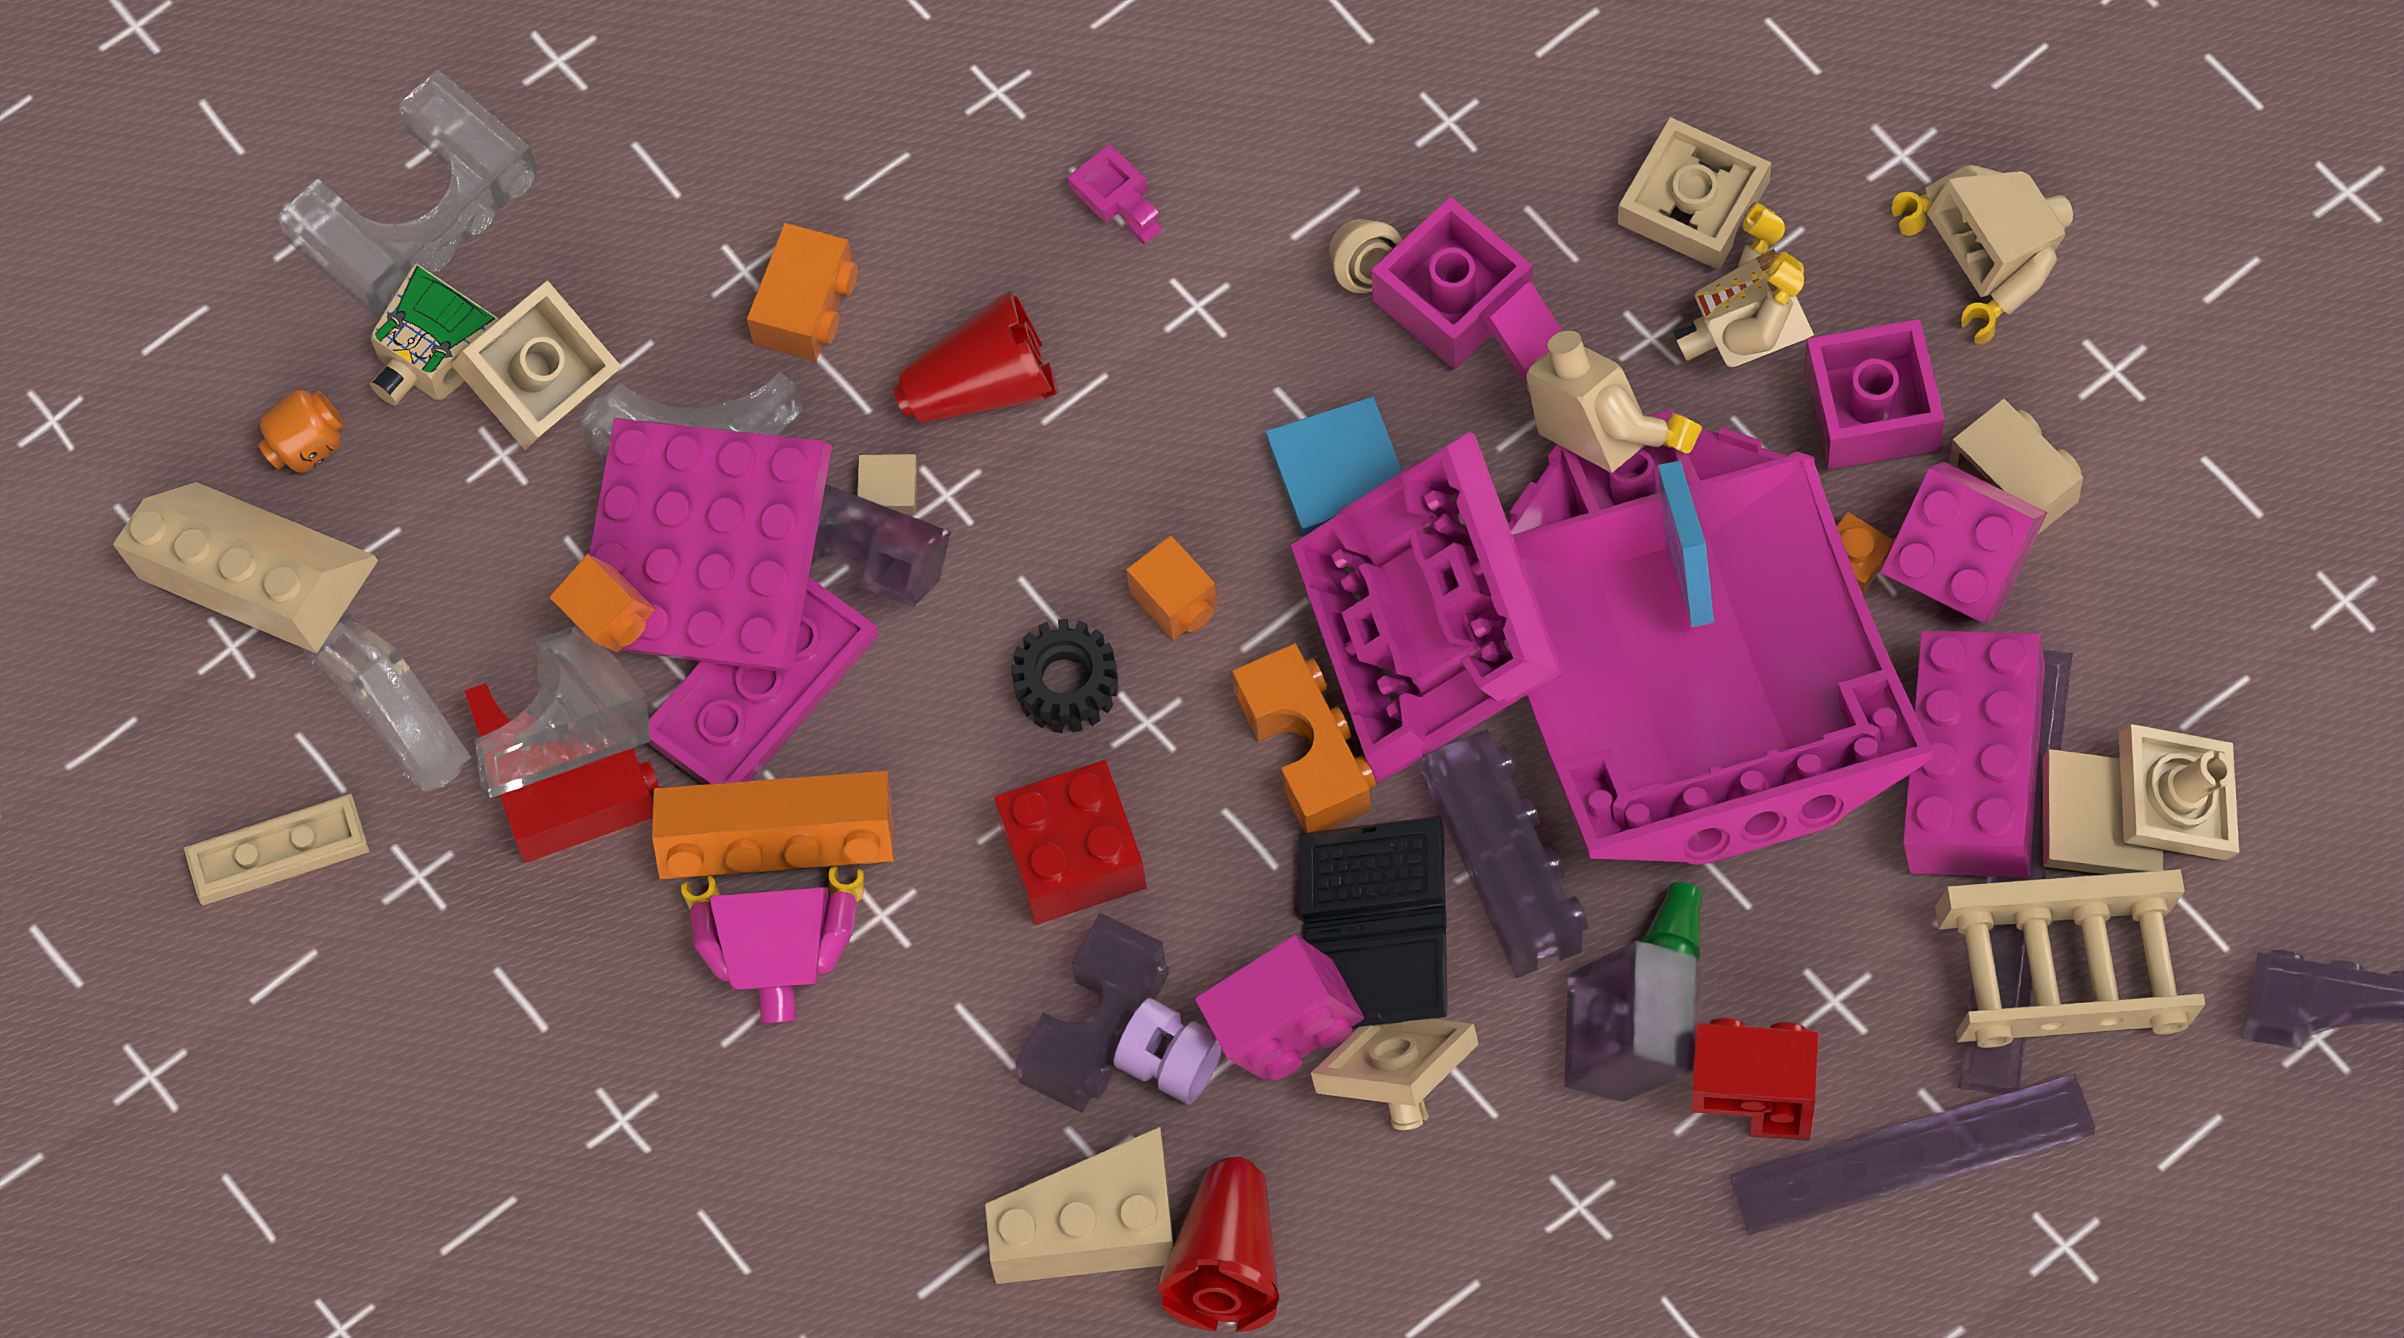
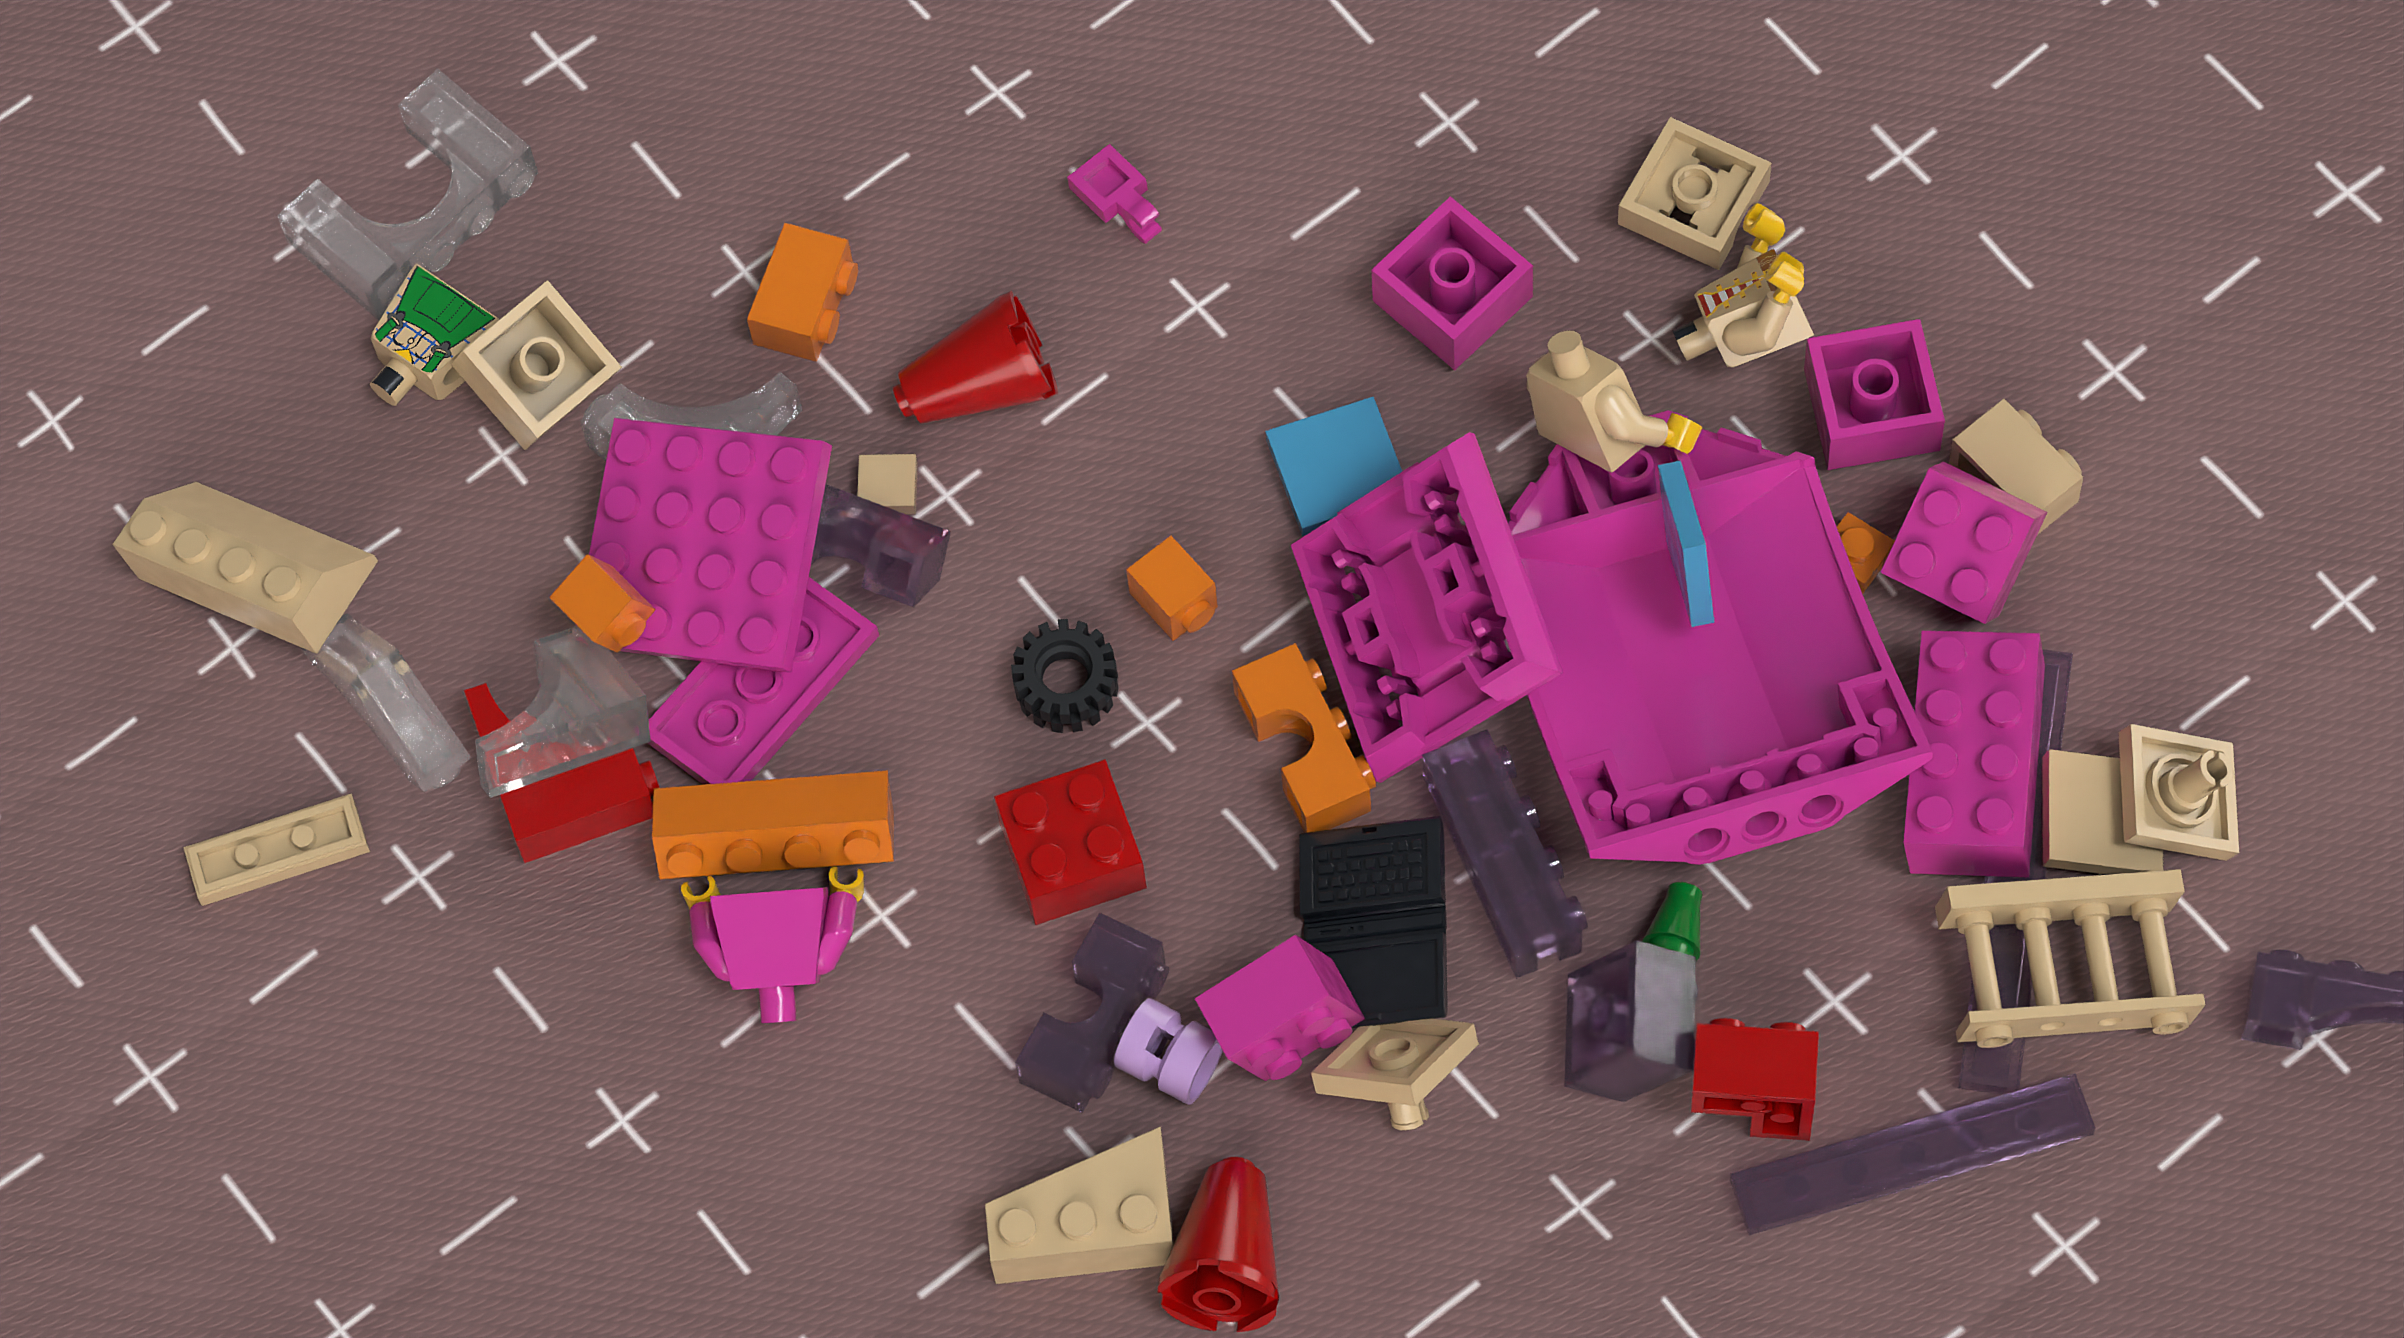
orange head [258,389,345,474] -> none
tan cone [1329,219,1402,293] -> none
dark pink tile [1480,278,1563,386] -> none
tan torso [1891,165,2073,344] -> none

